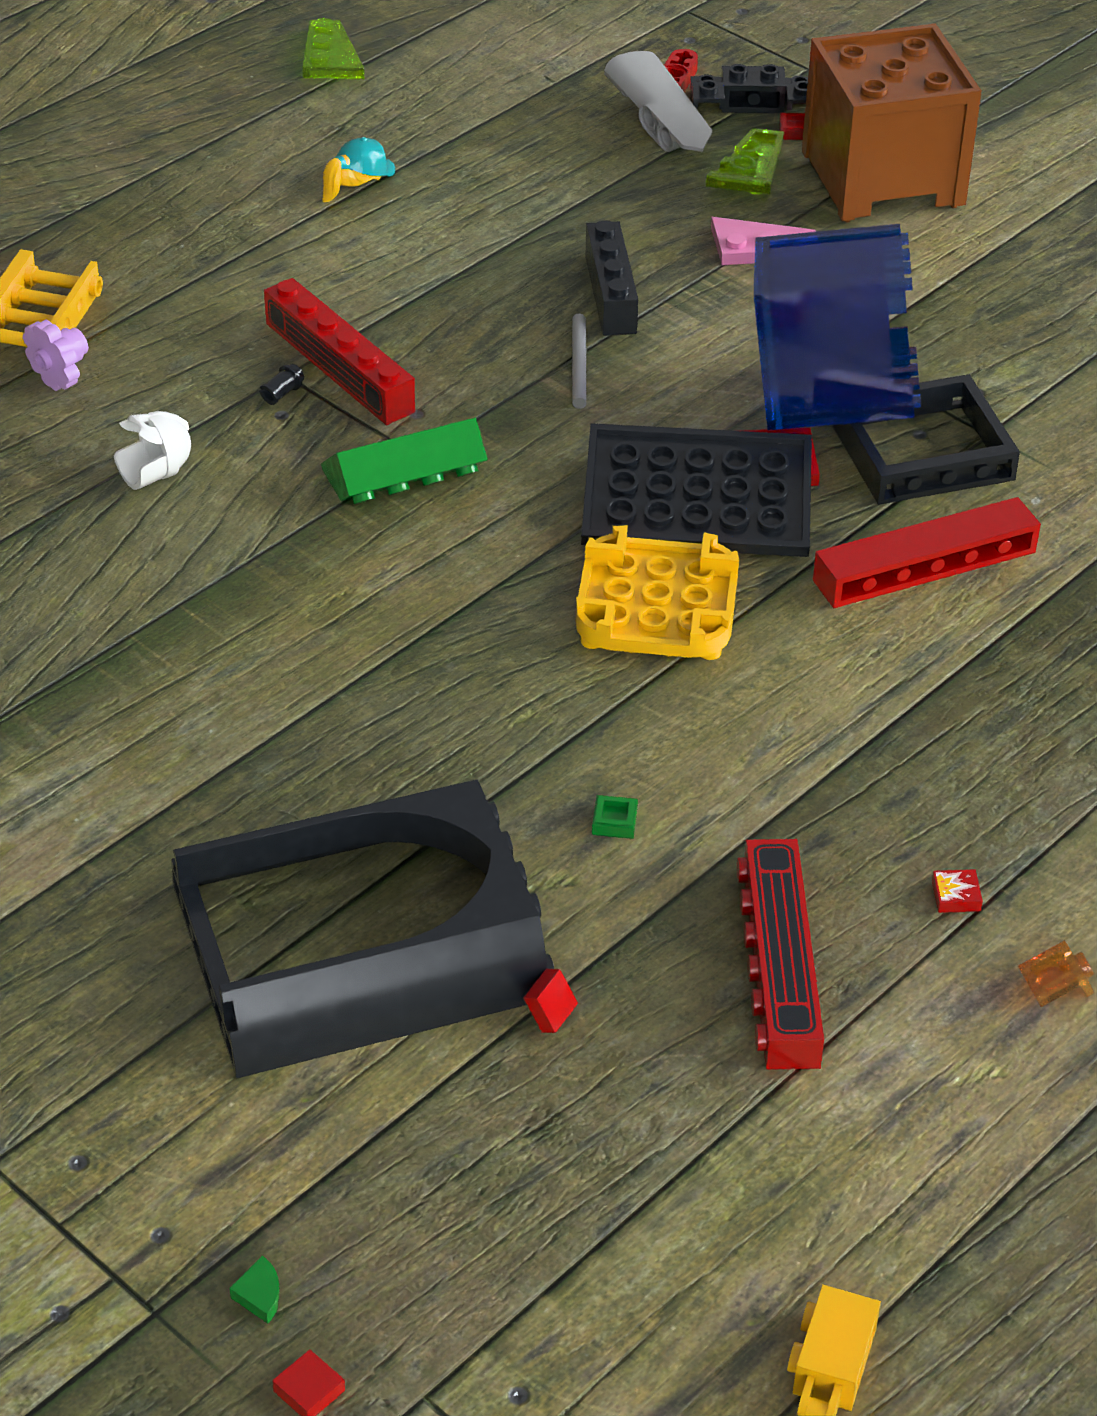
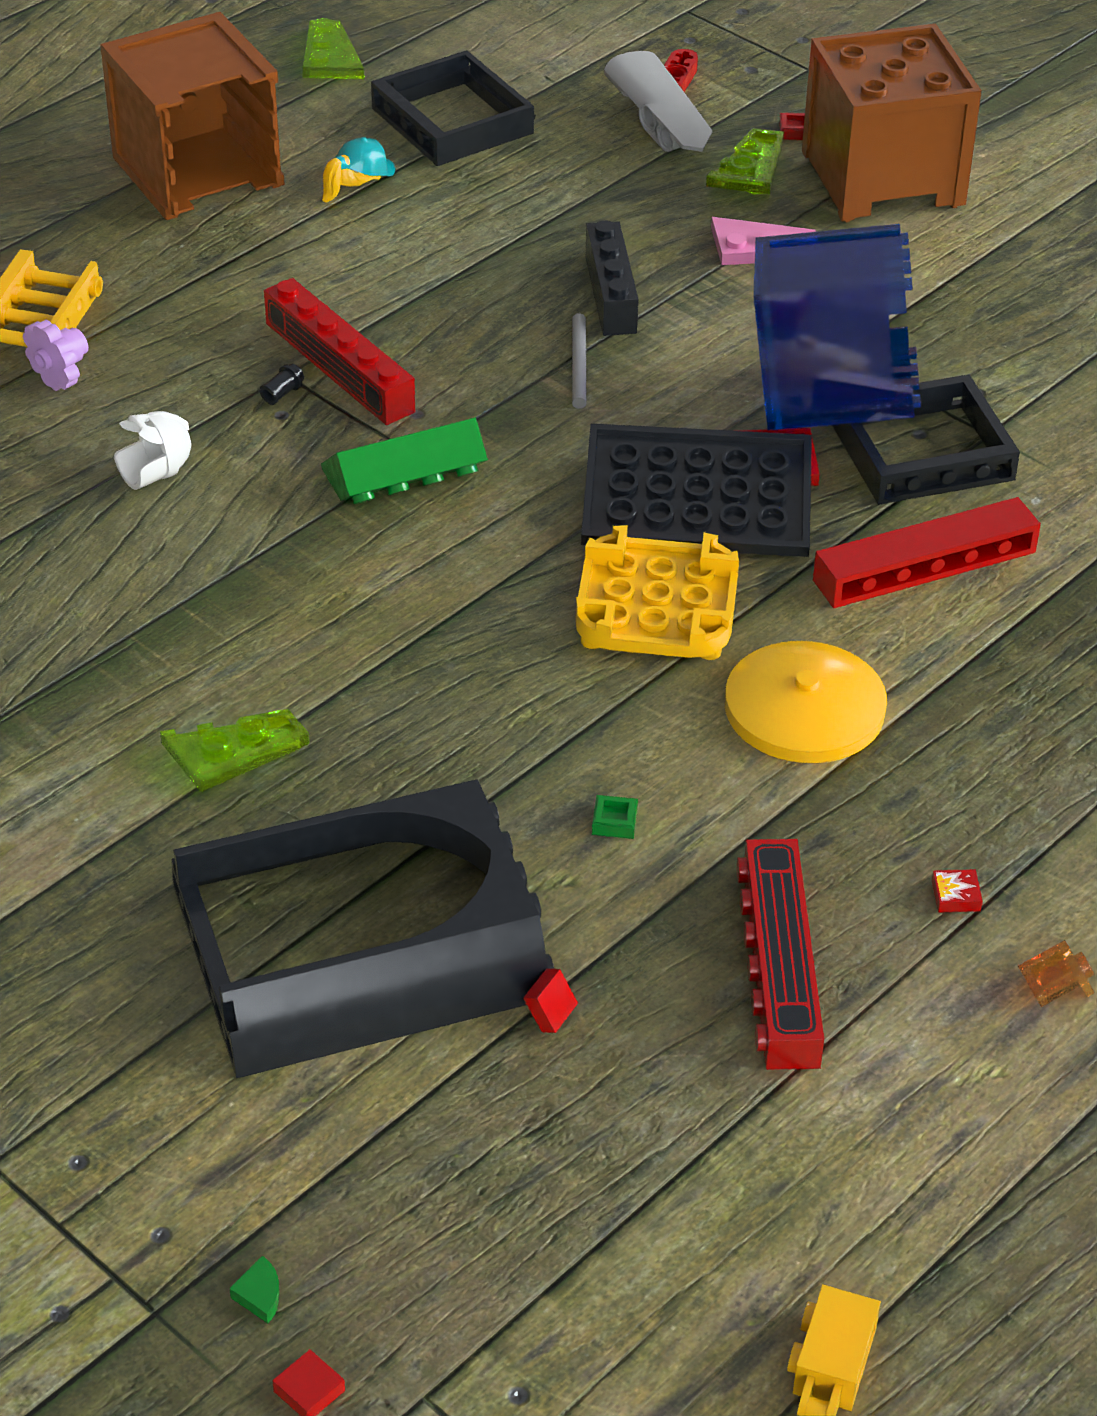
black bracket [690,64,808,113] -> none
none -> dark orange container [100,12,285,220]
none -> clear neon green wing [160,709,309,792]
none -> black window [371,50,536,166]
none -> yellow dish [725,641,887,763]

